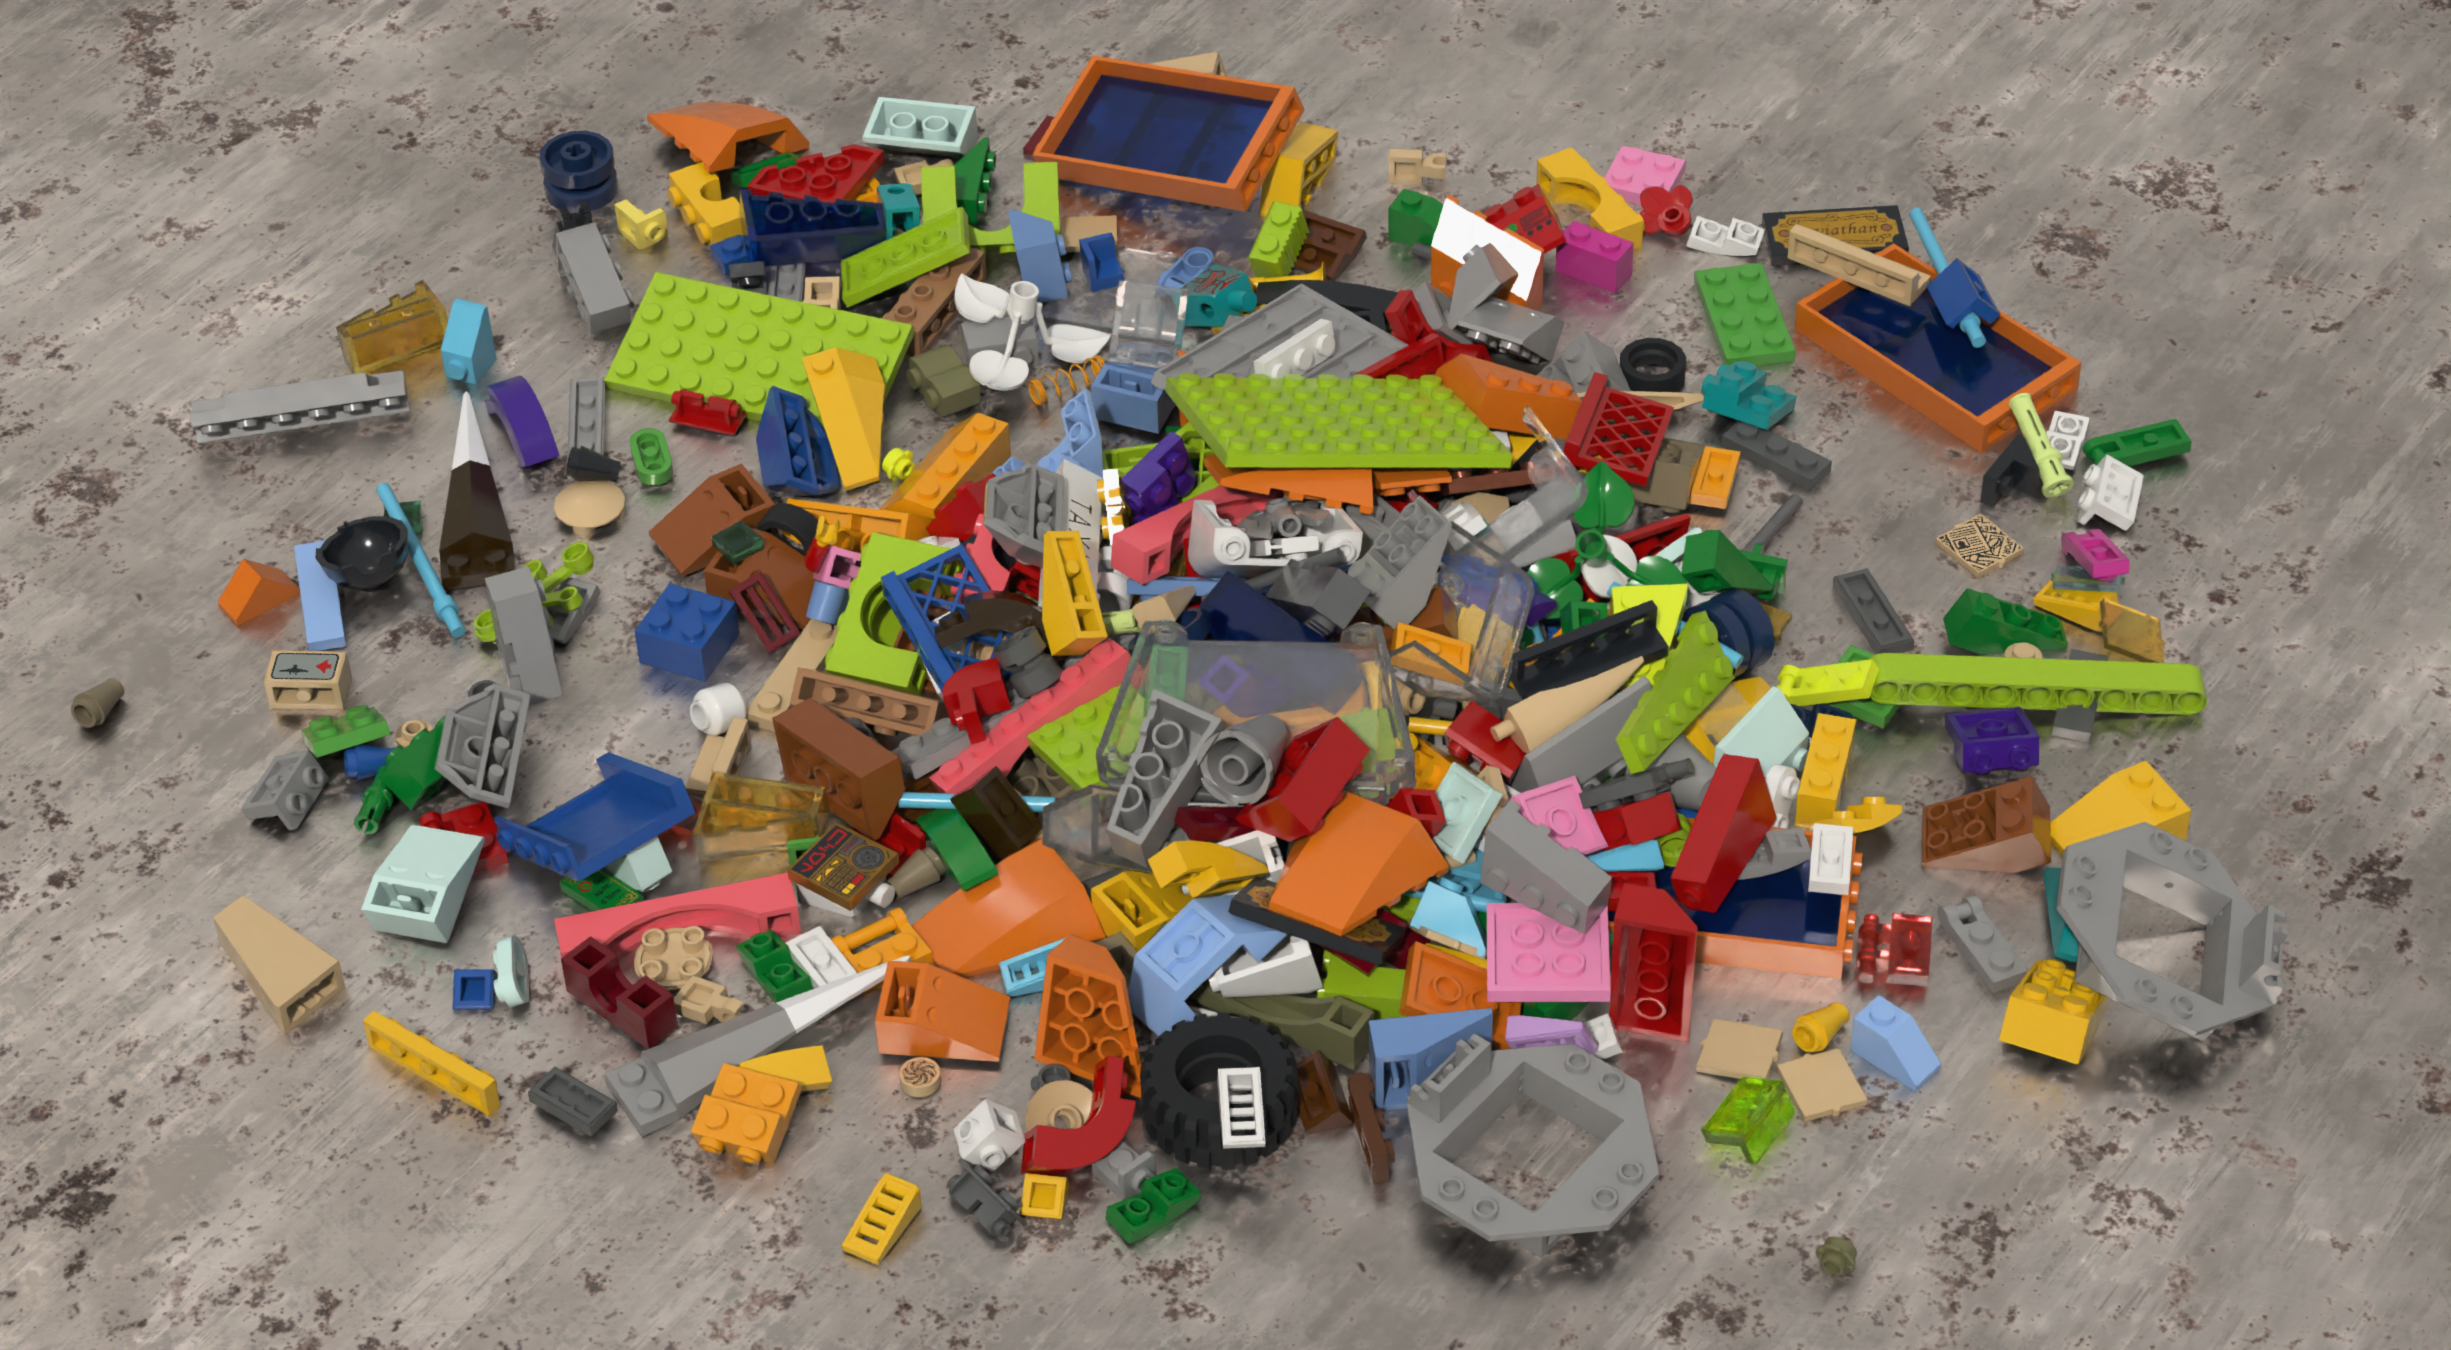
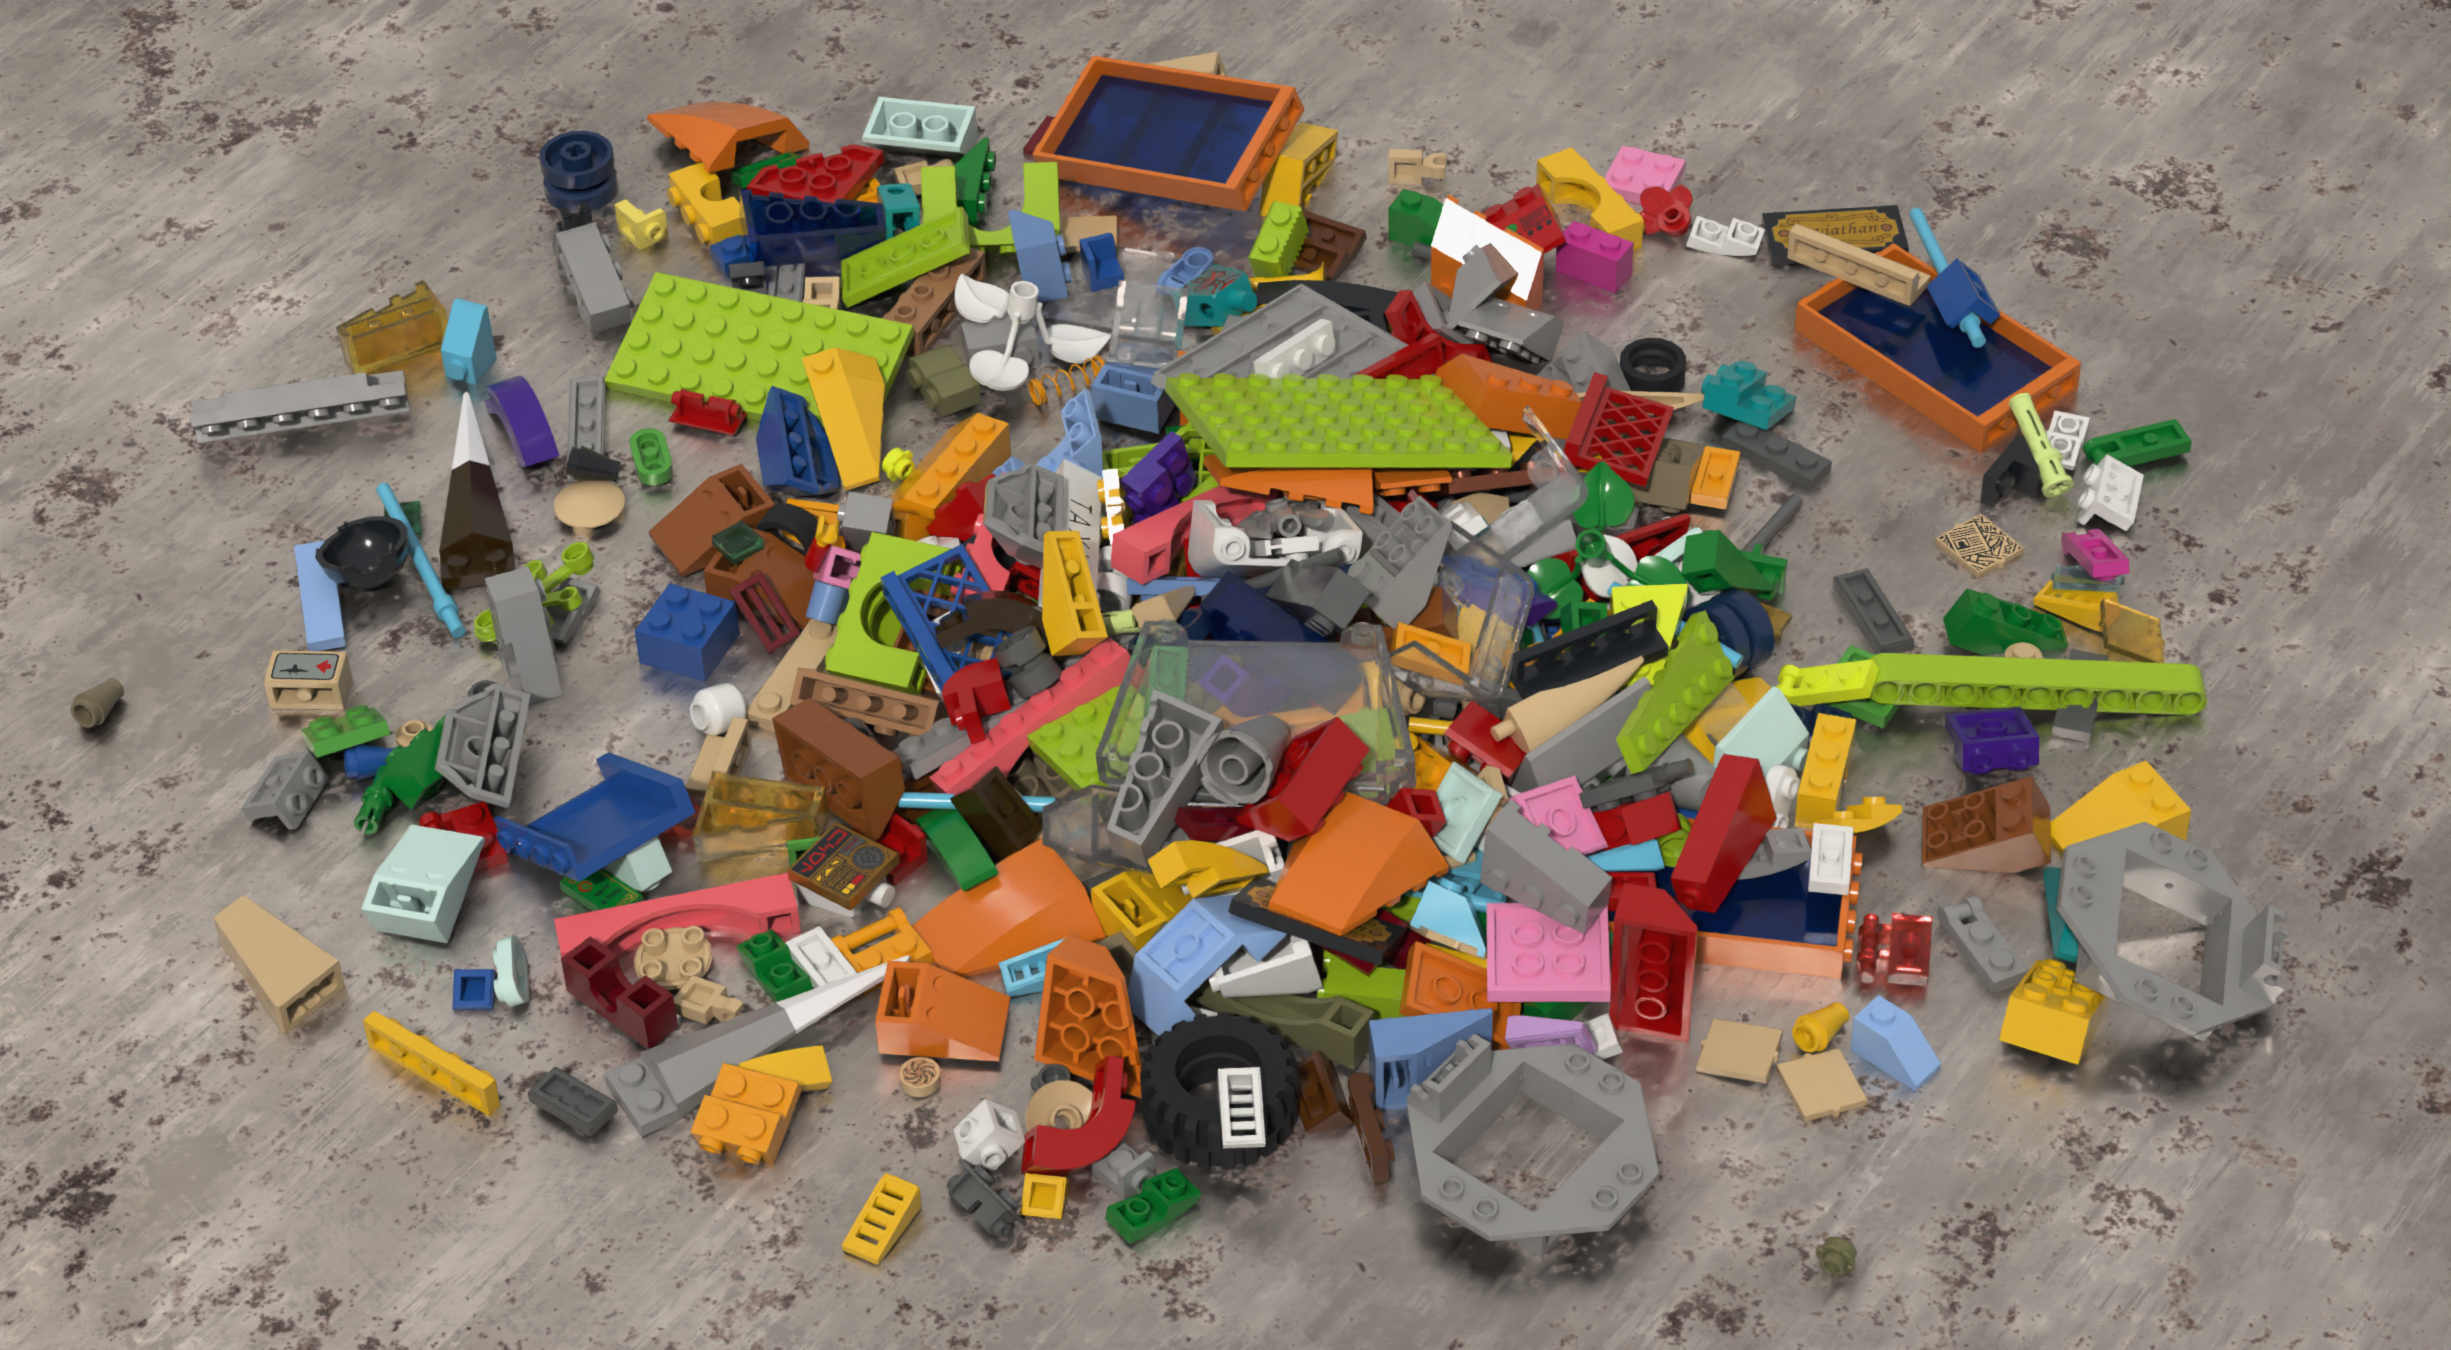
orange slope [218,559,300,626] -> none
dark tan cone [885,847,946,900] -> none
bright green plate [1694,263,1795,366] -> none
clear neon green bracket [1701,1077,1795,1165] -> none
none -> light grey brick [837,491,896,551]

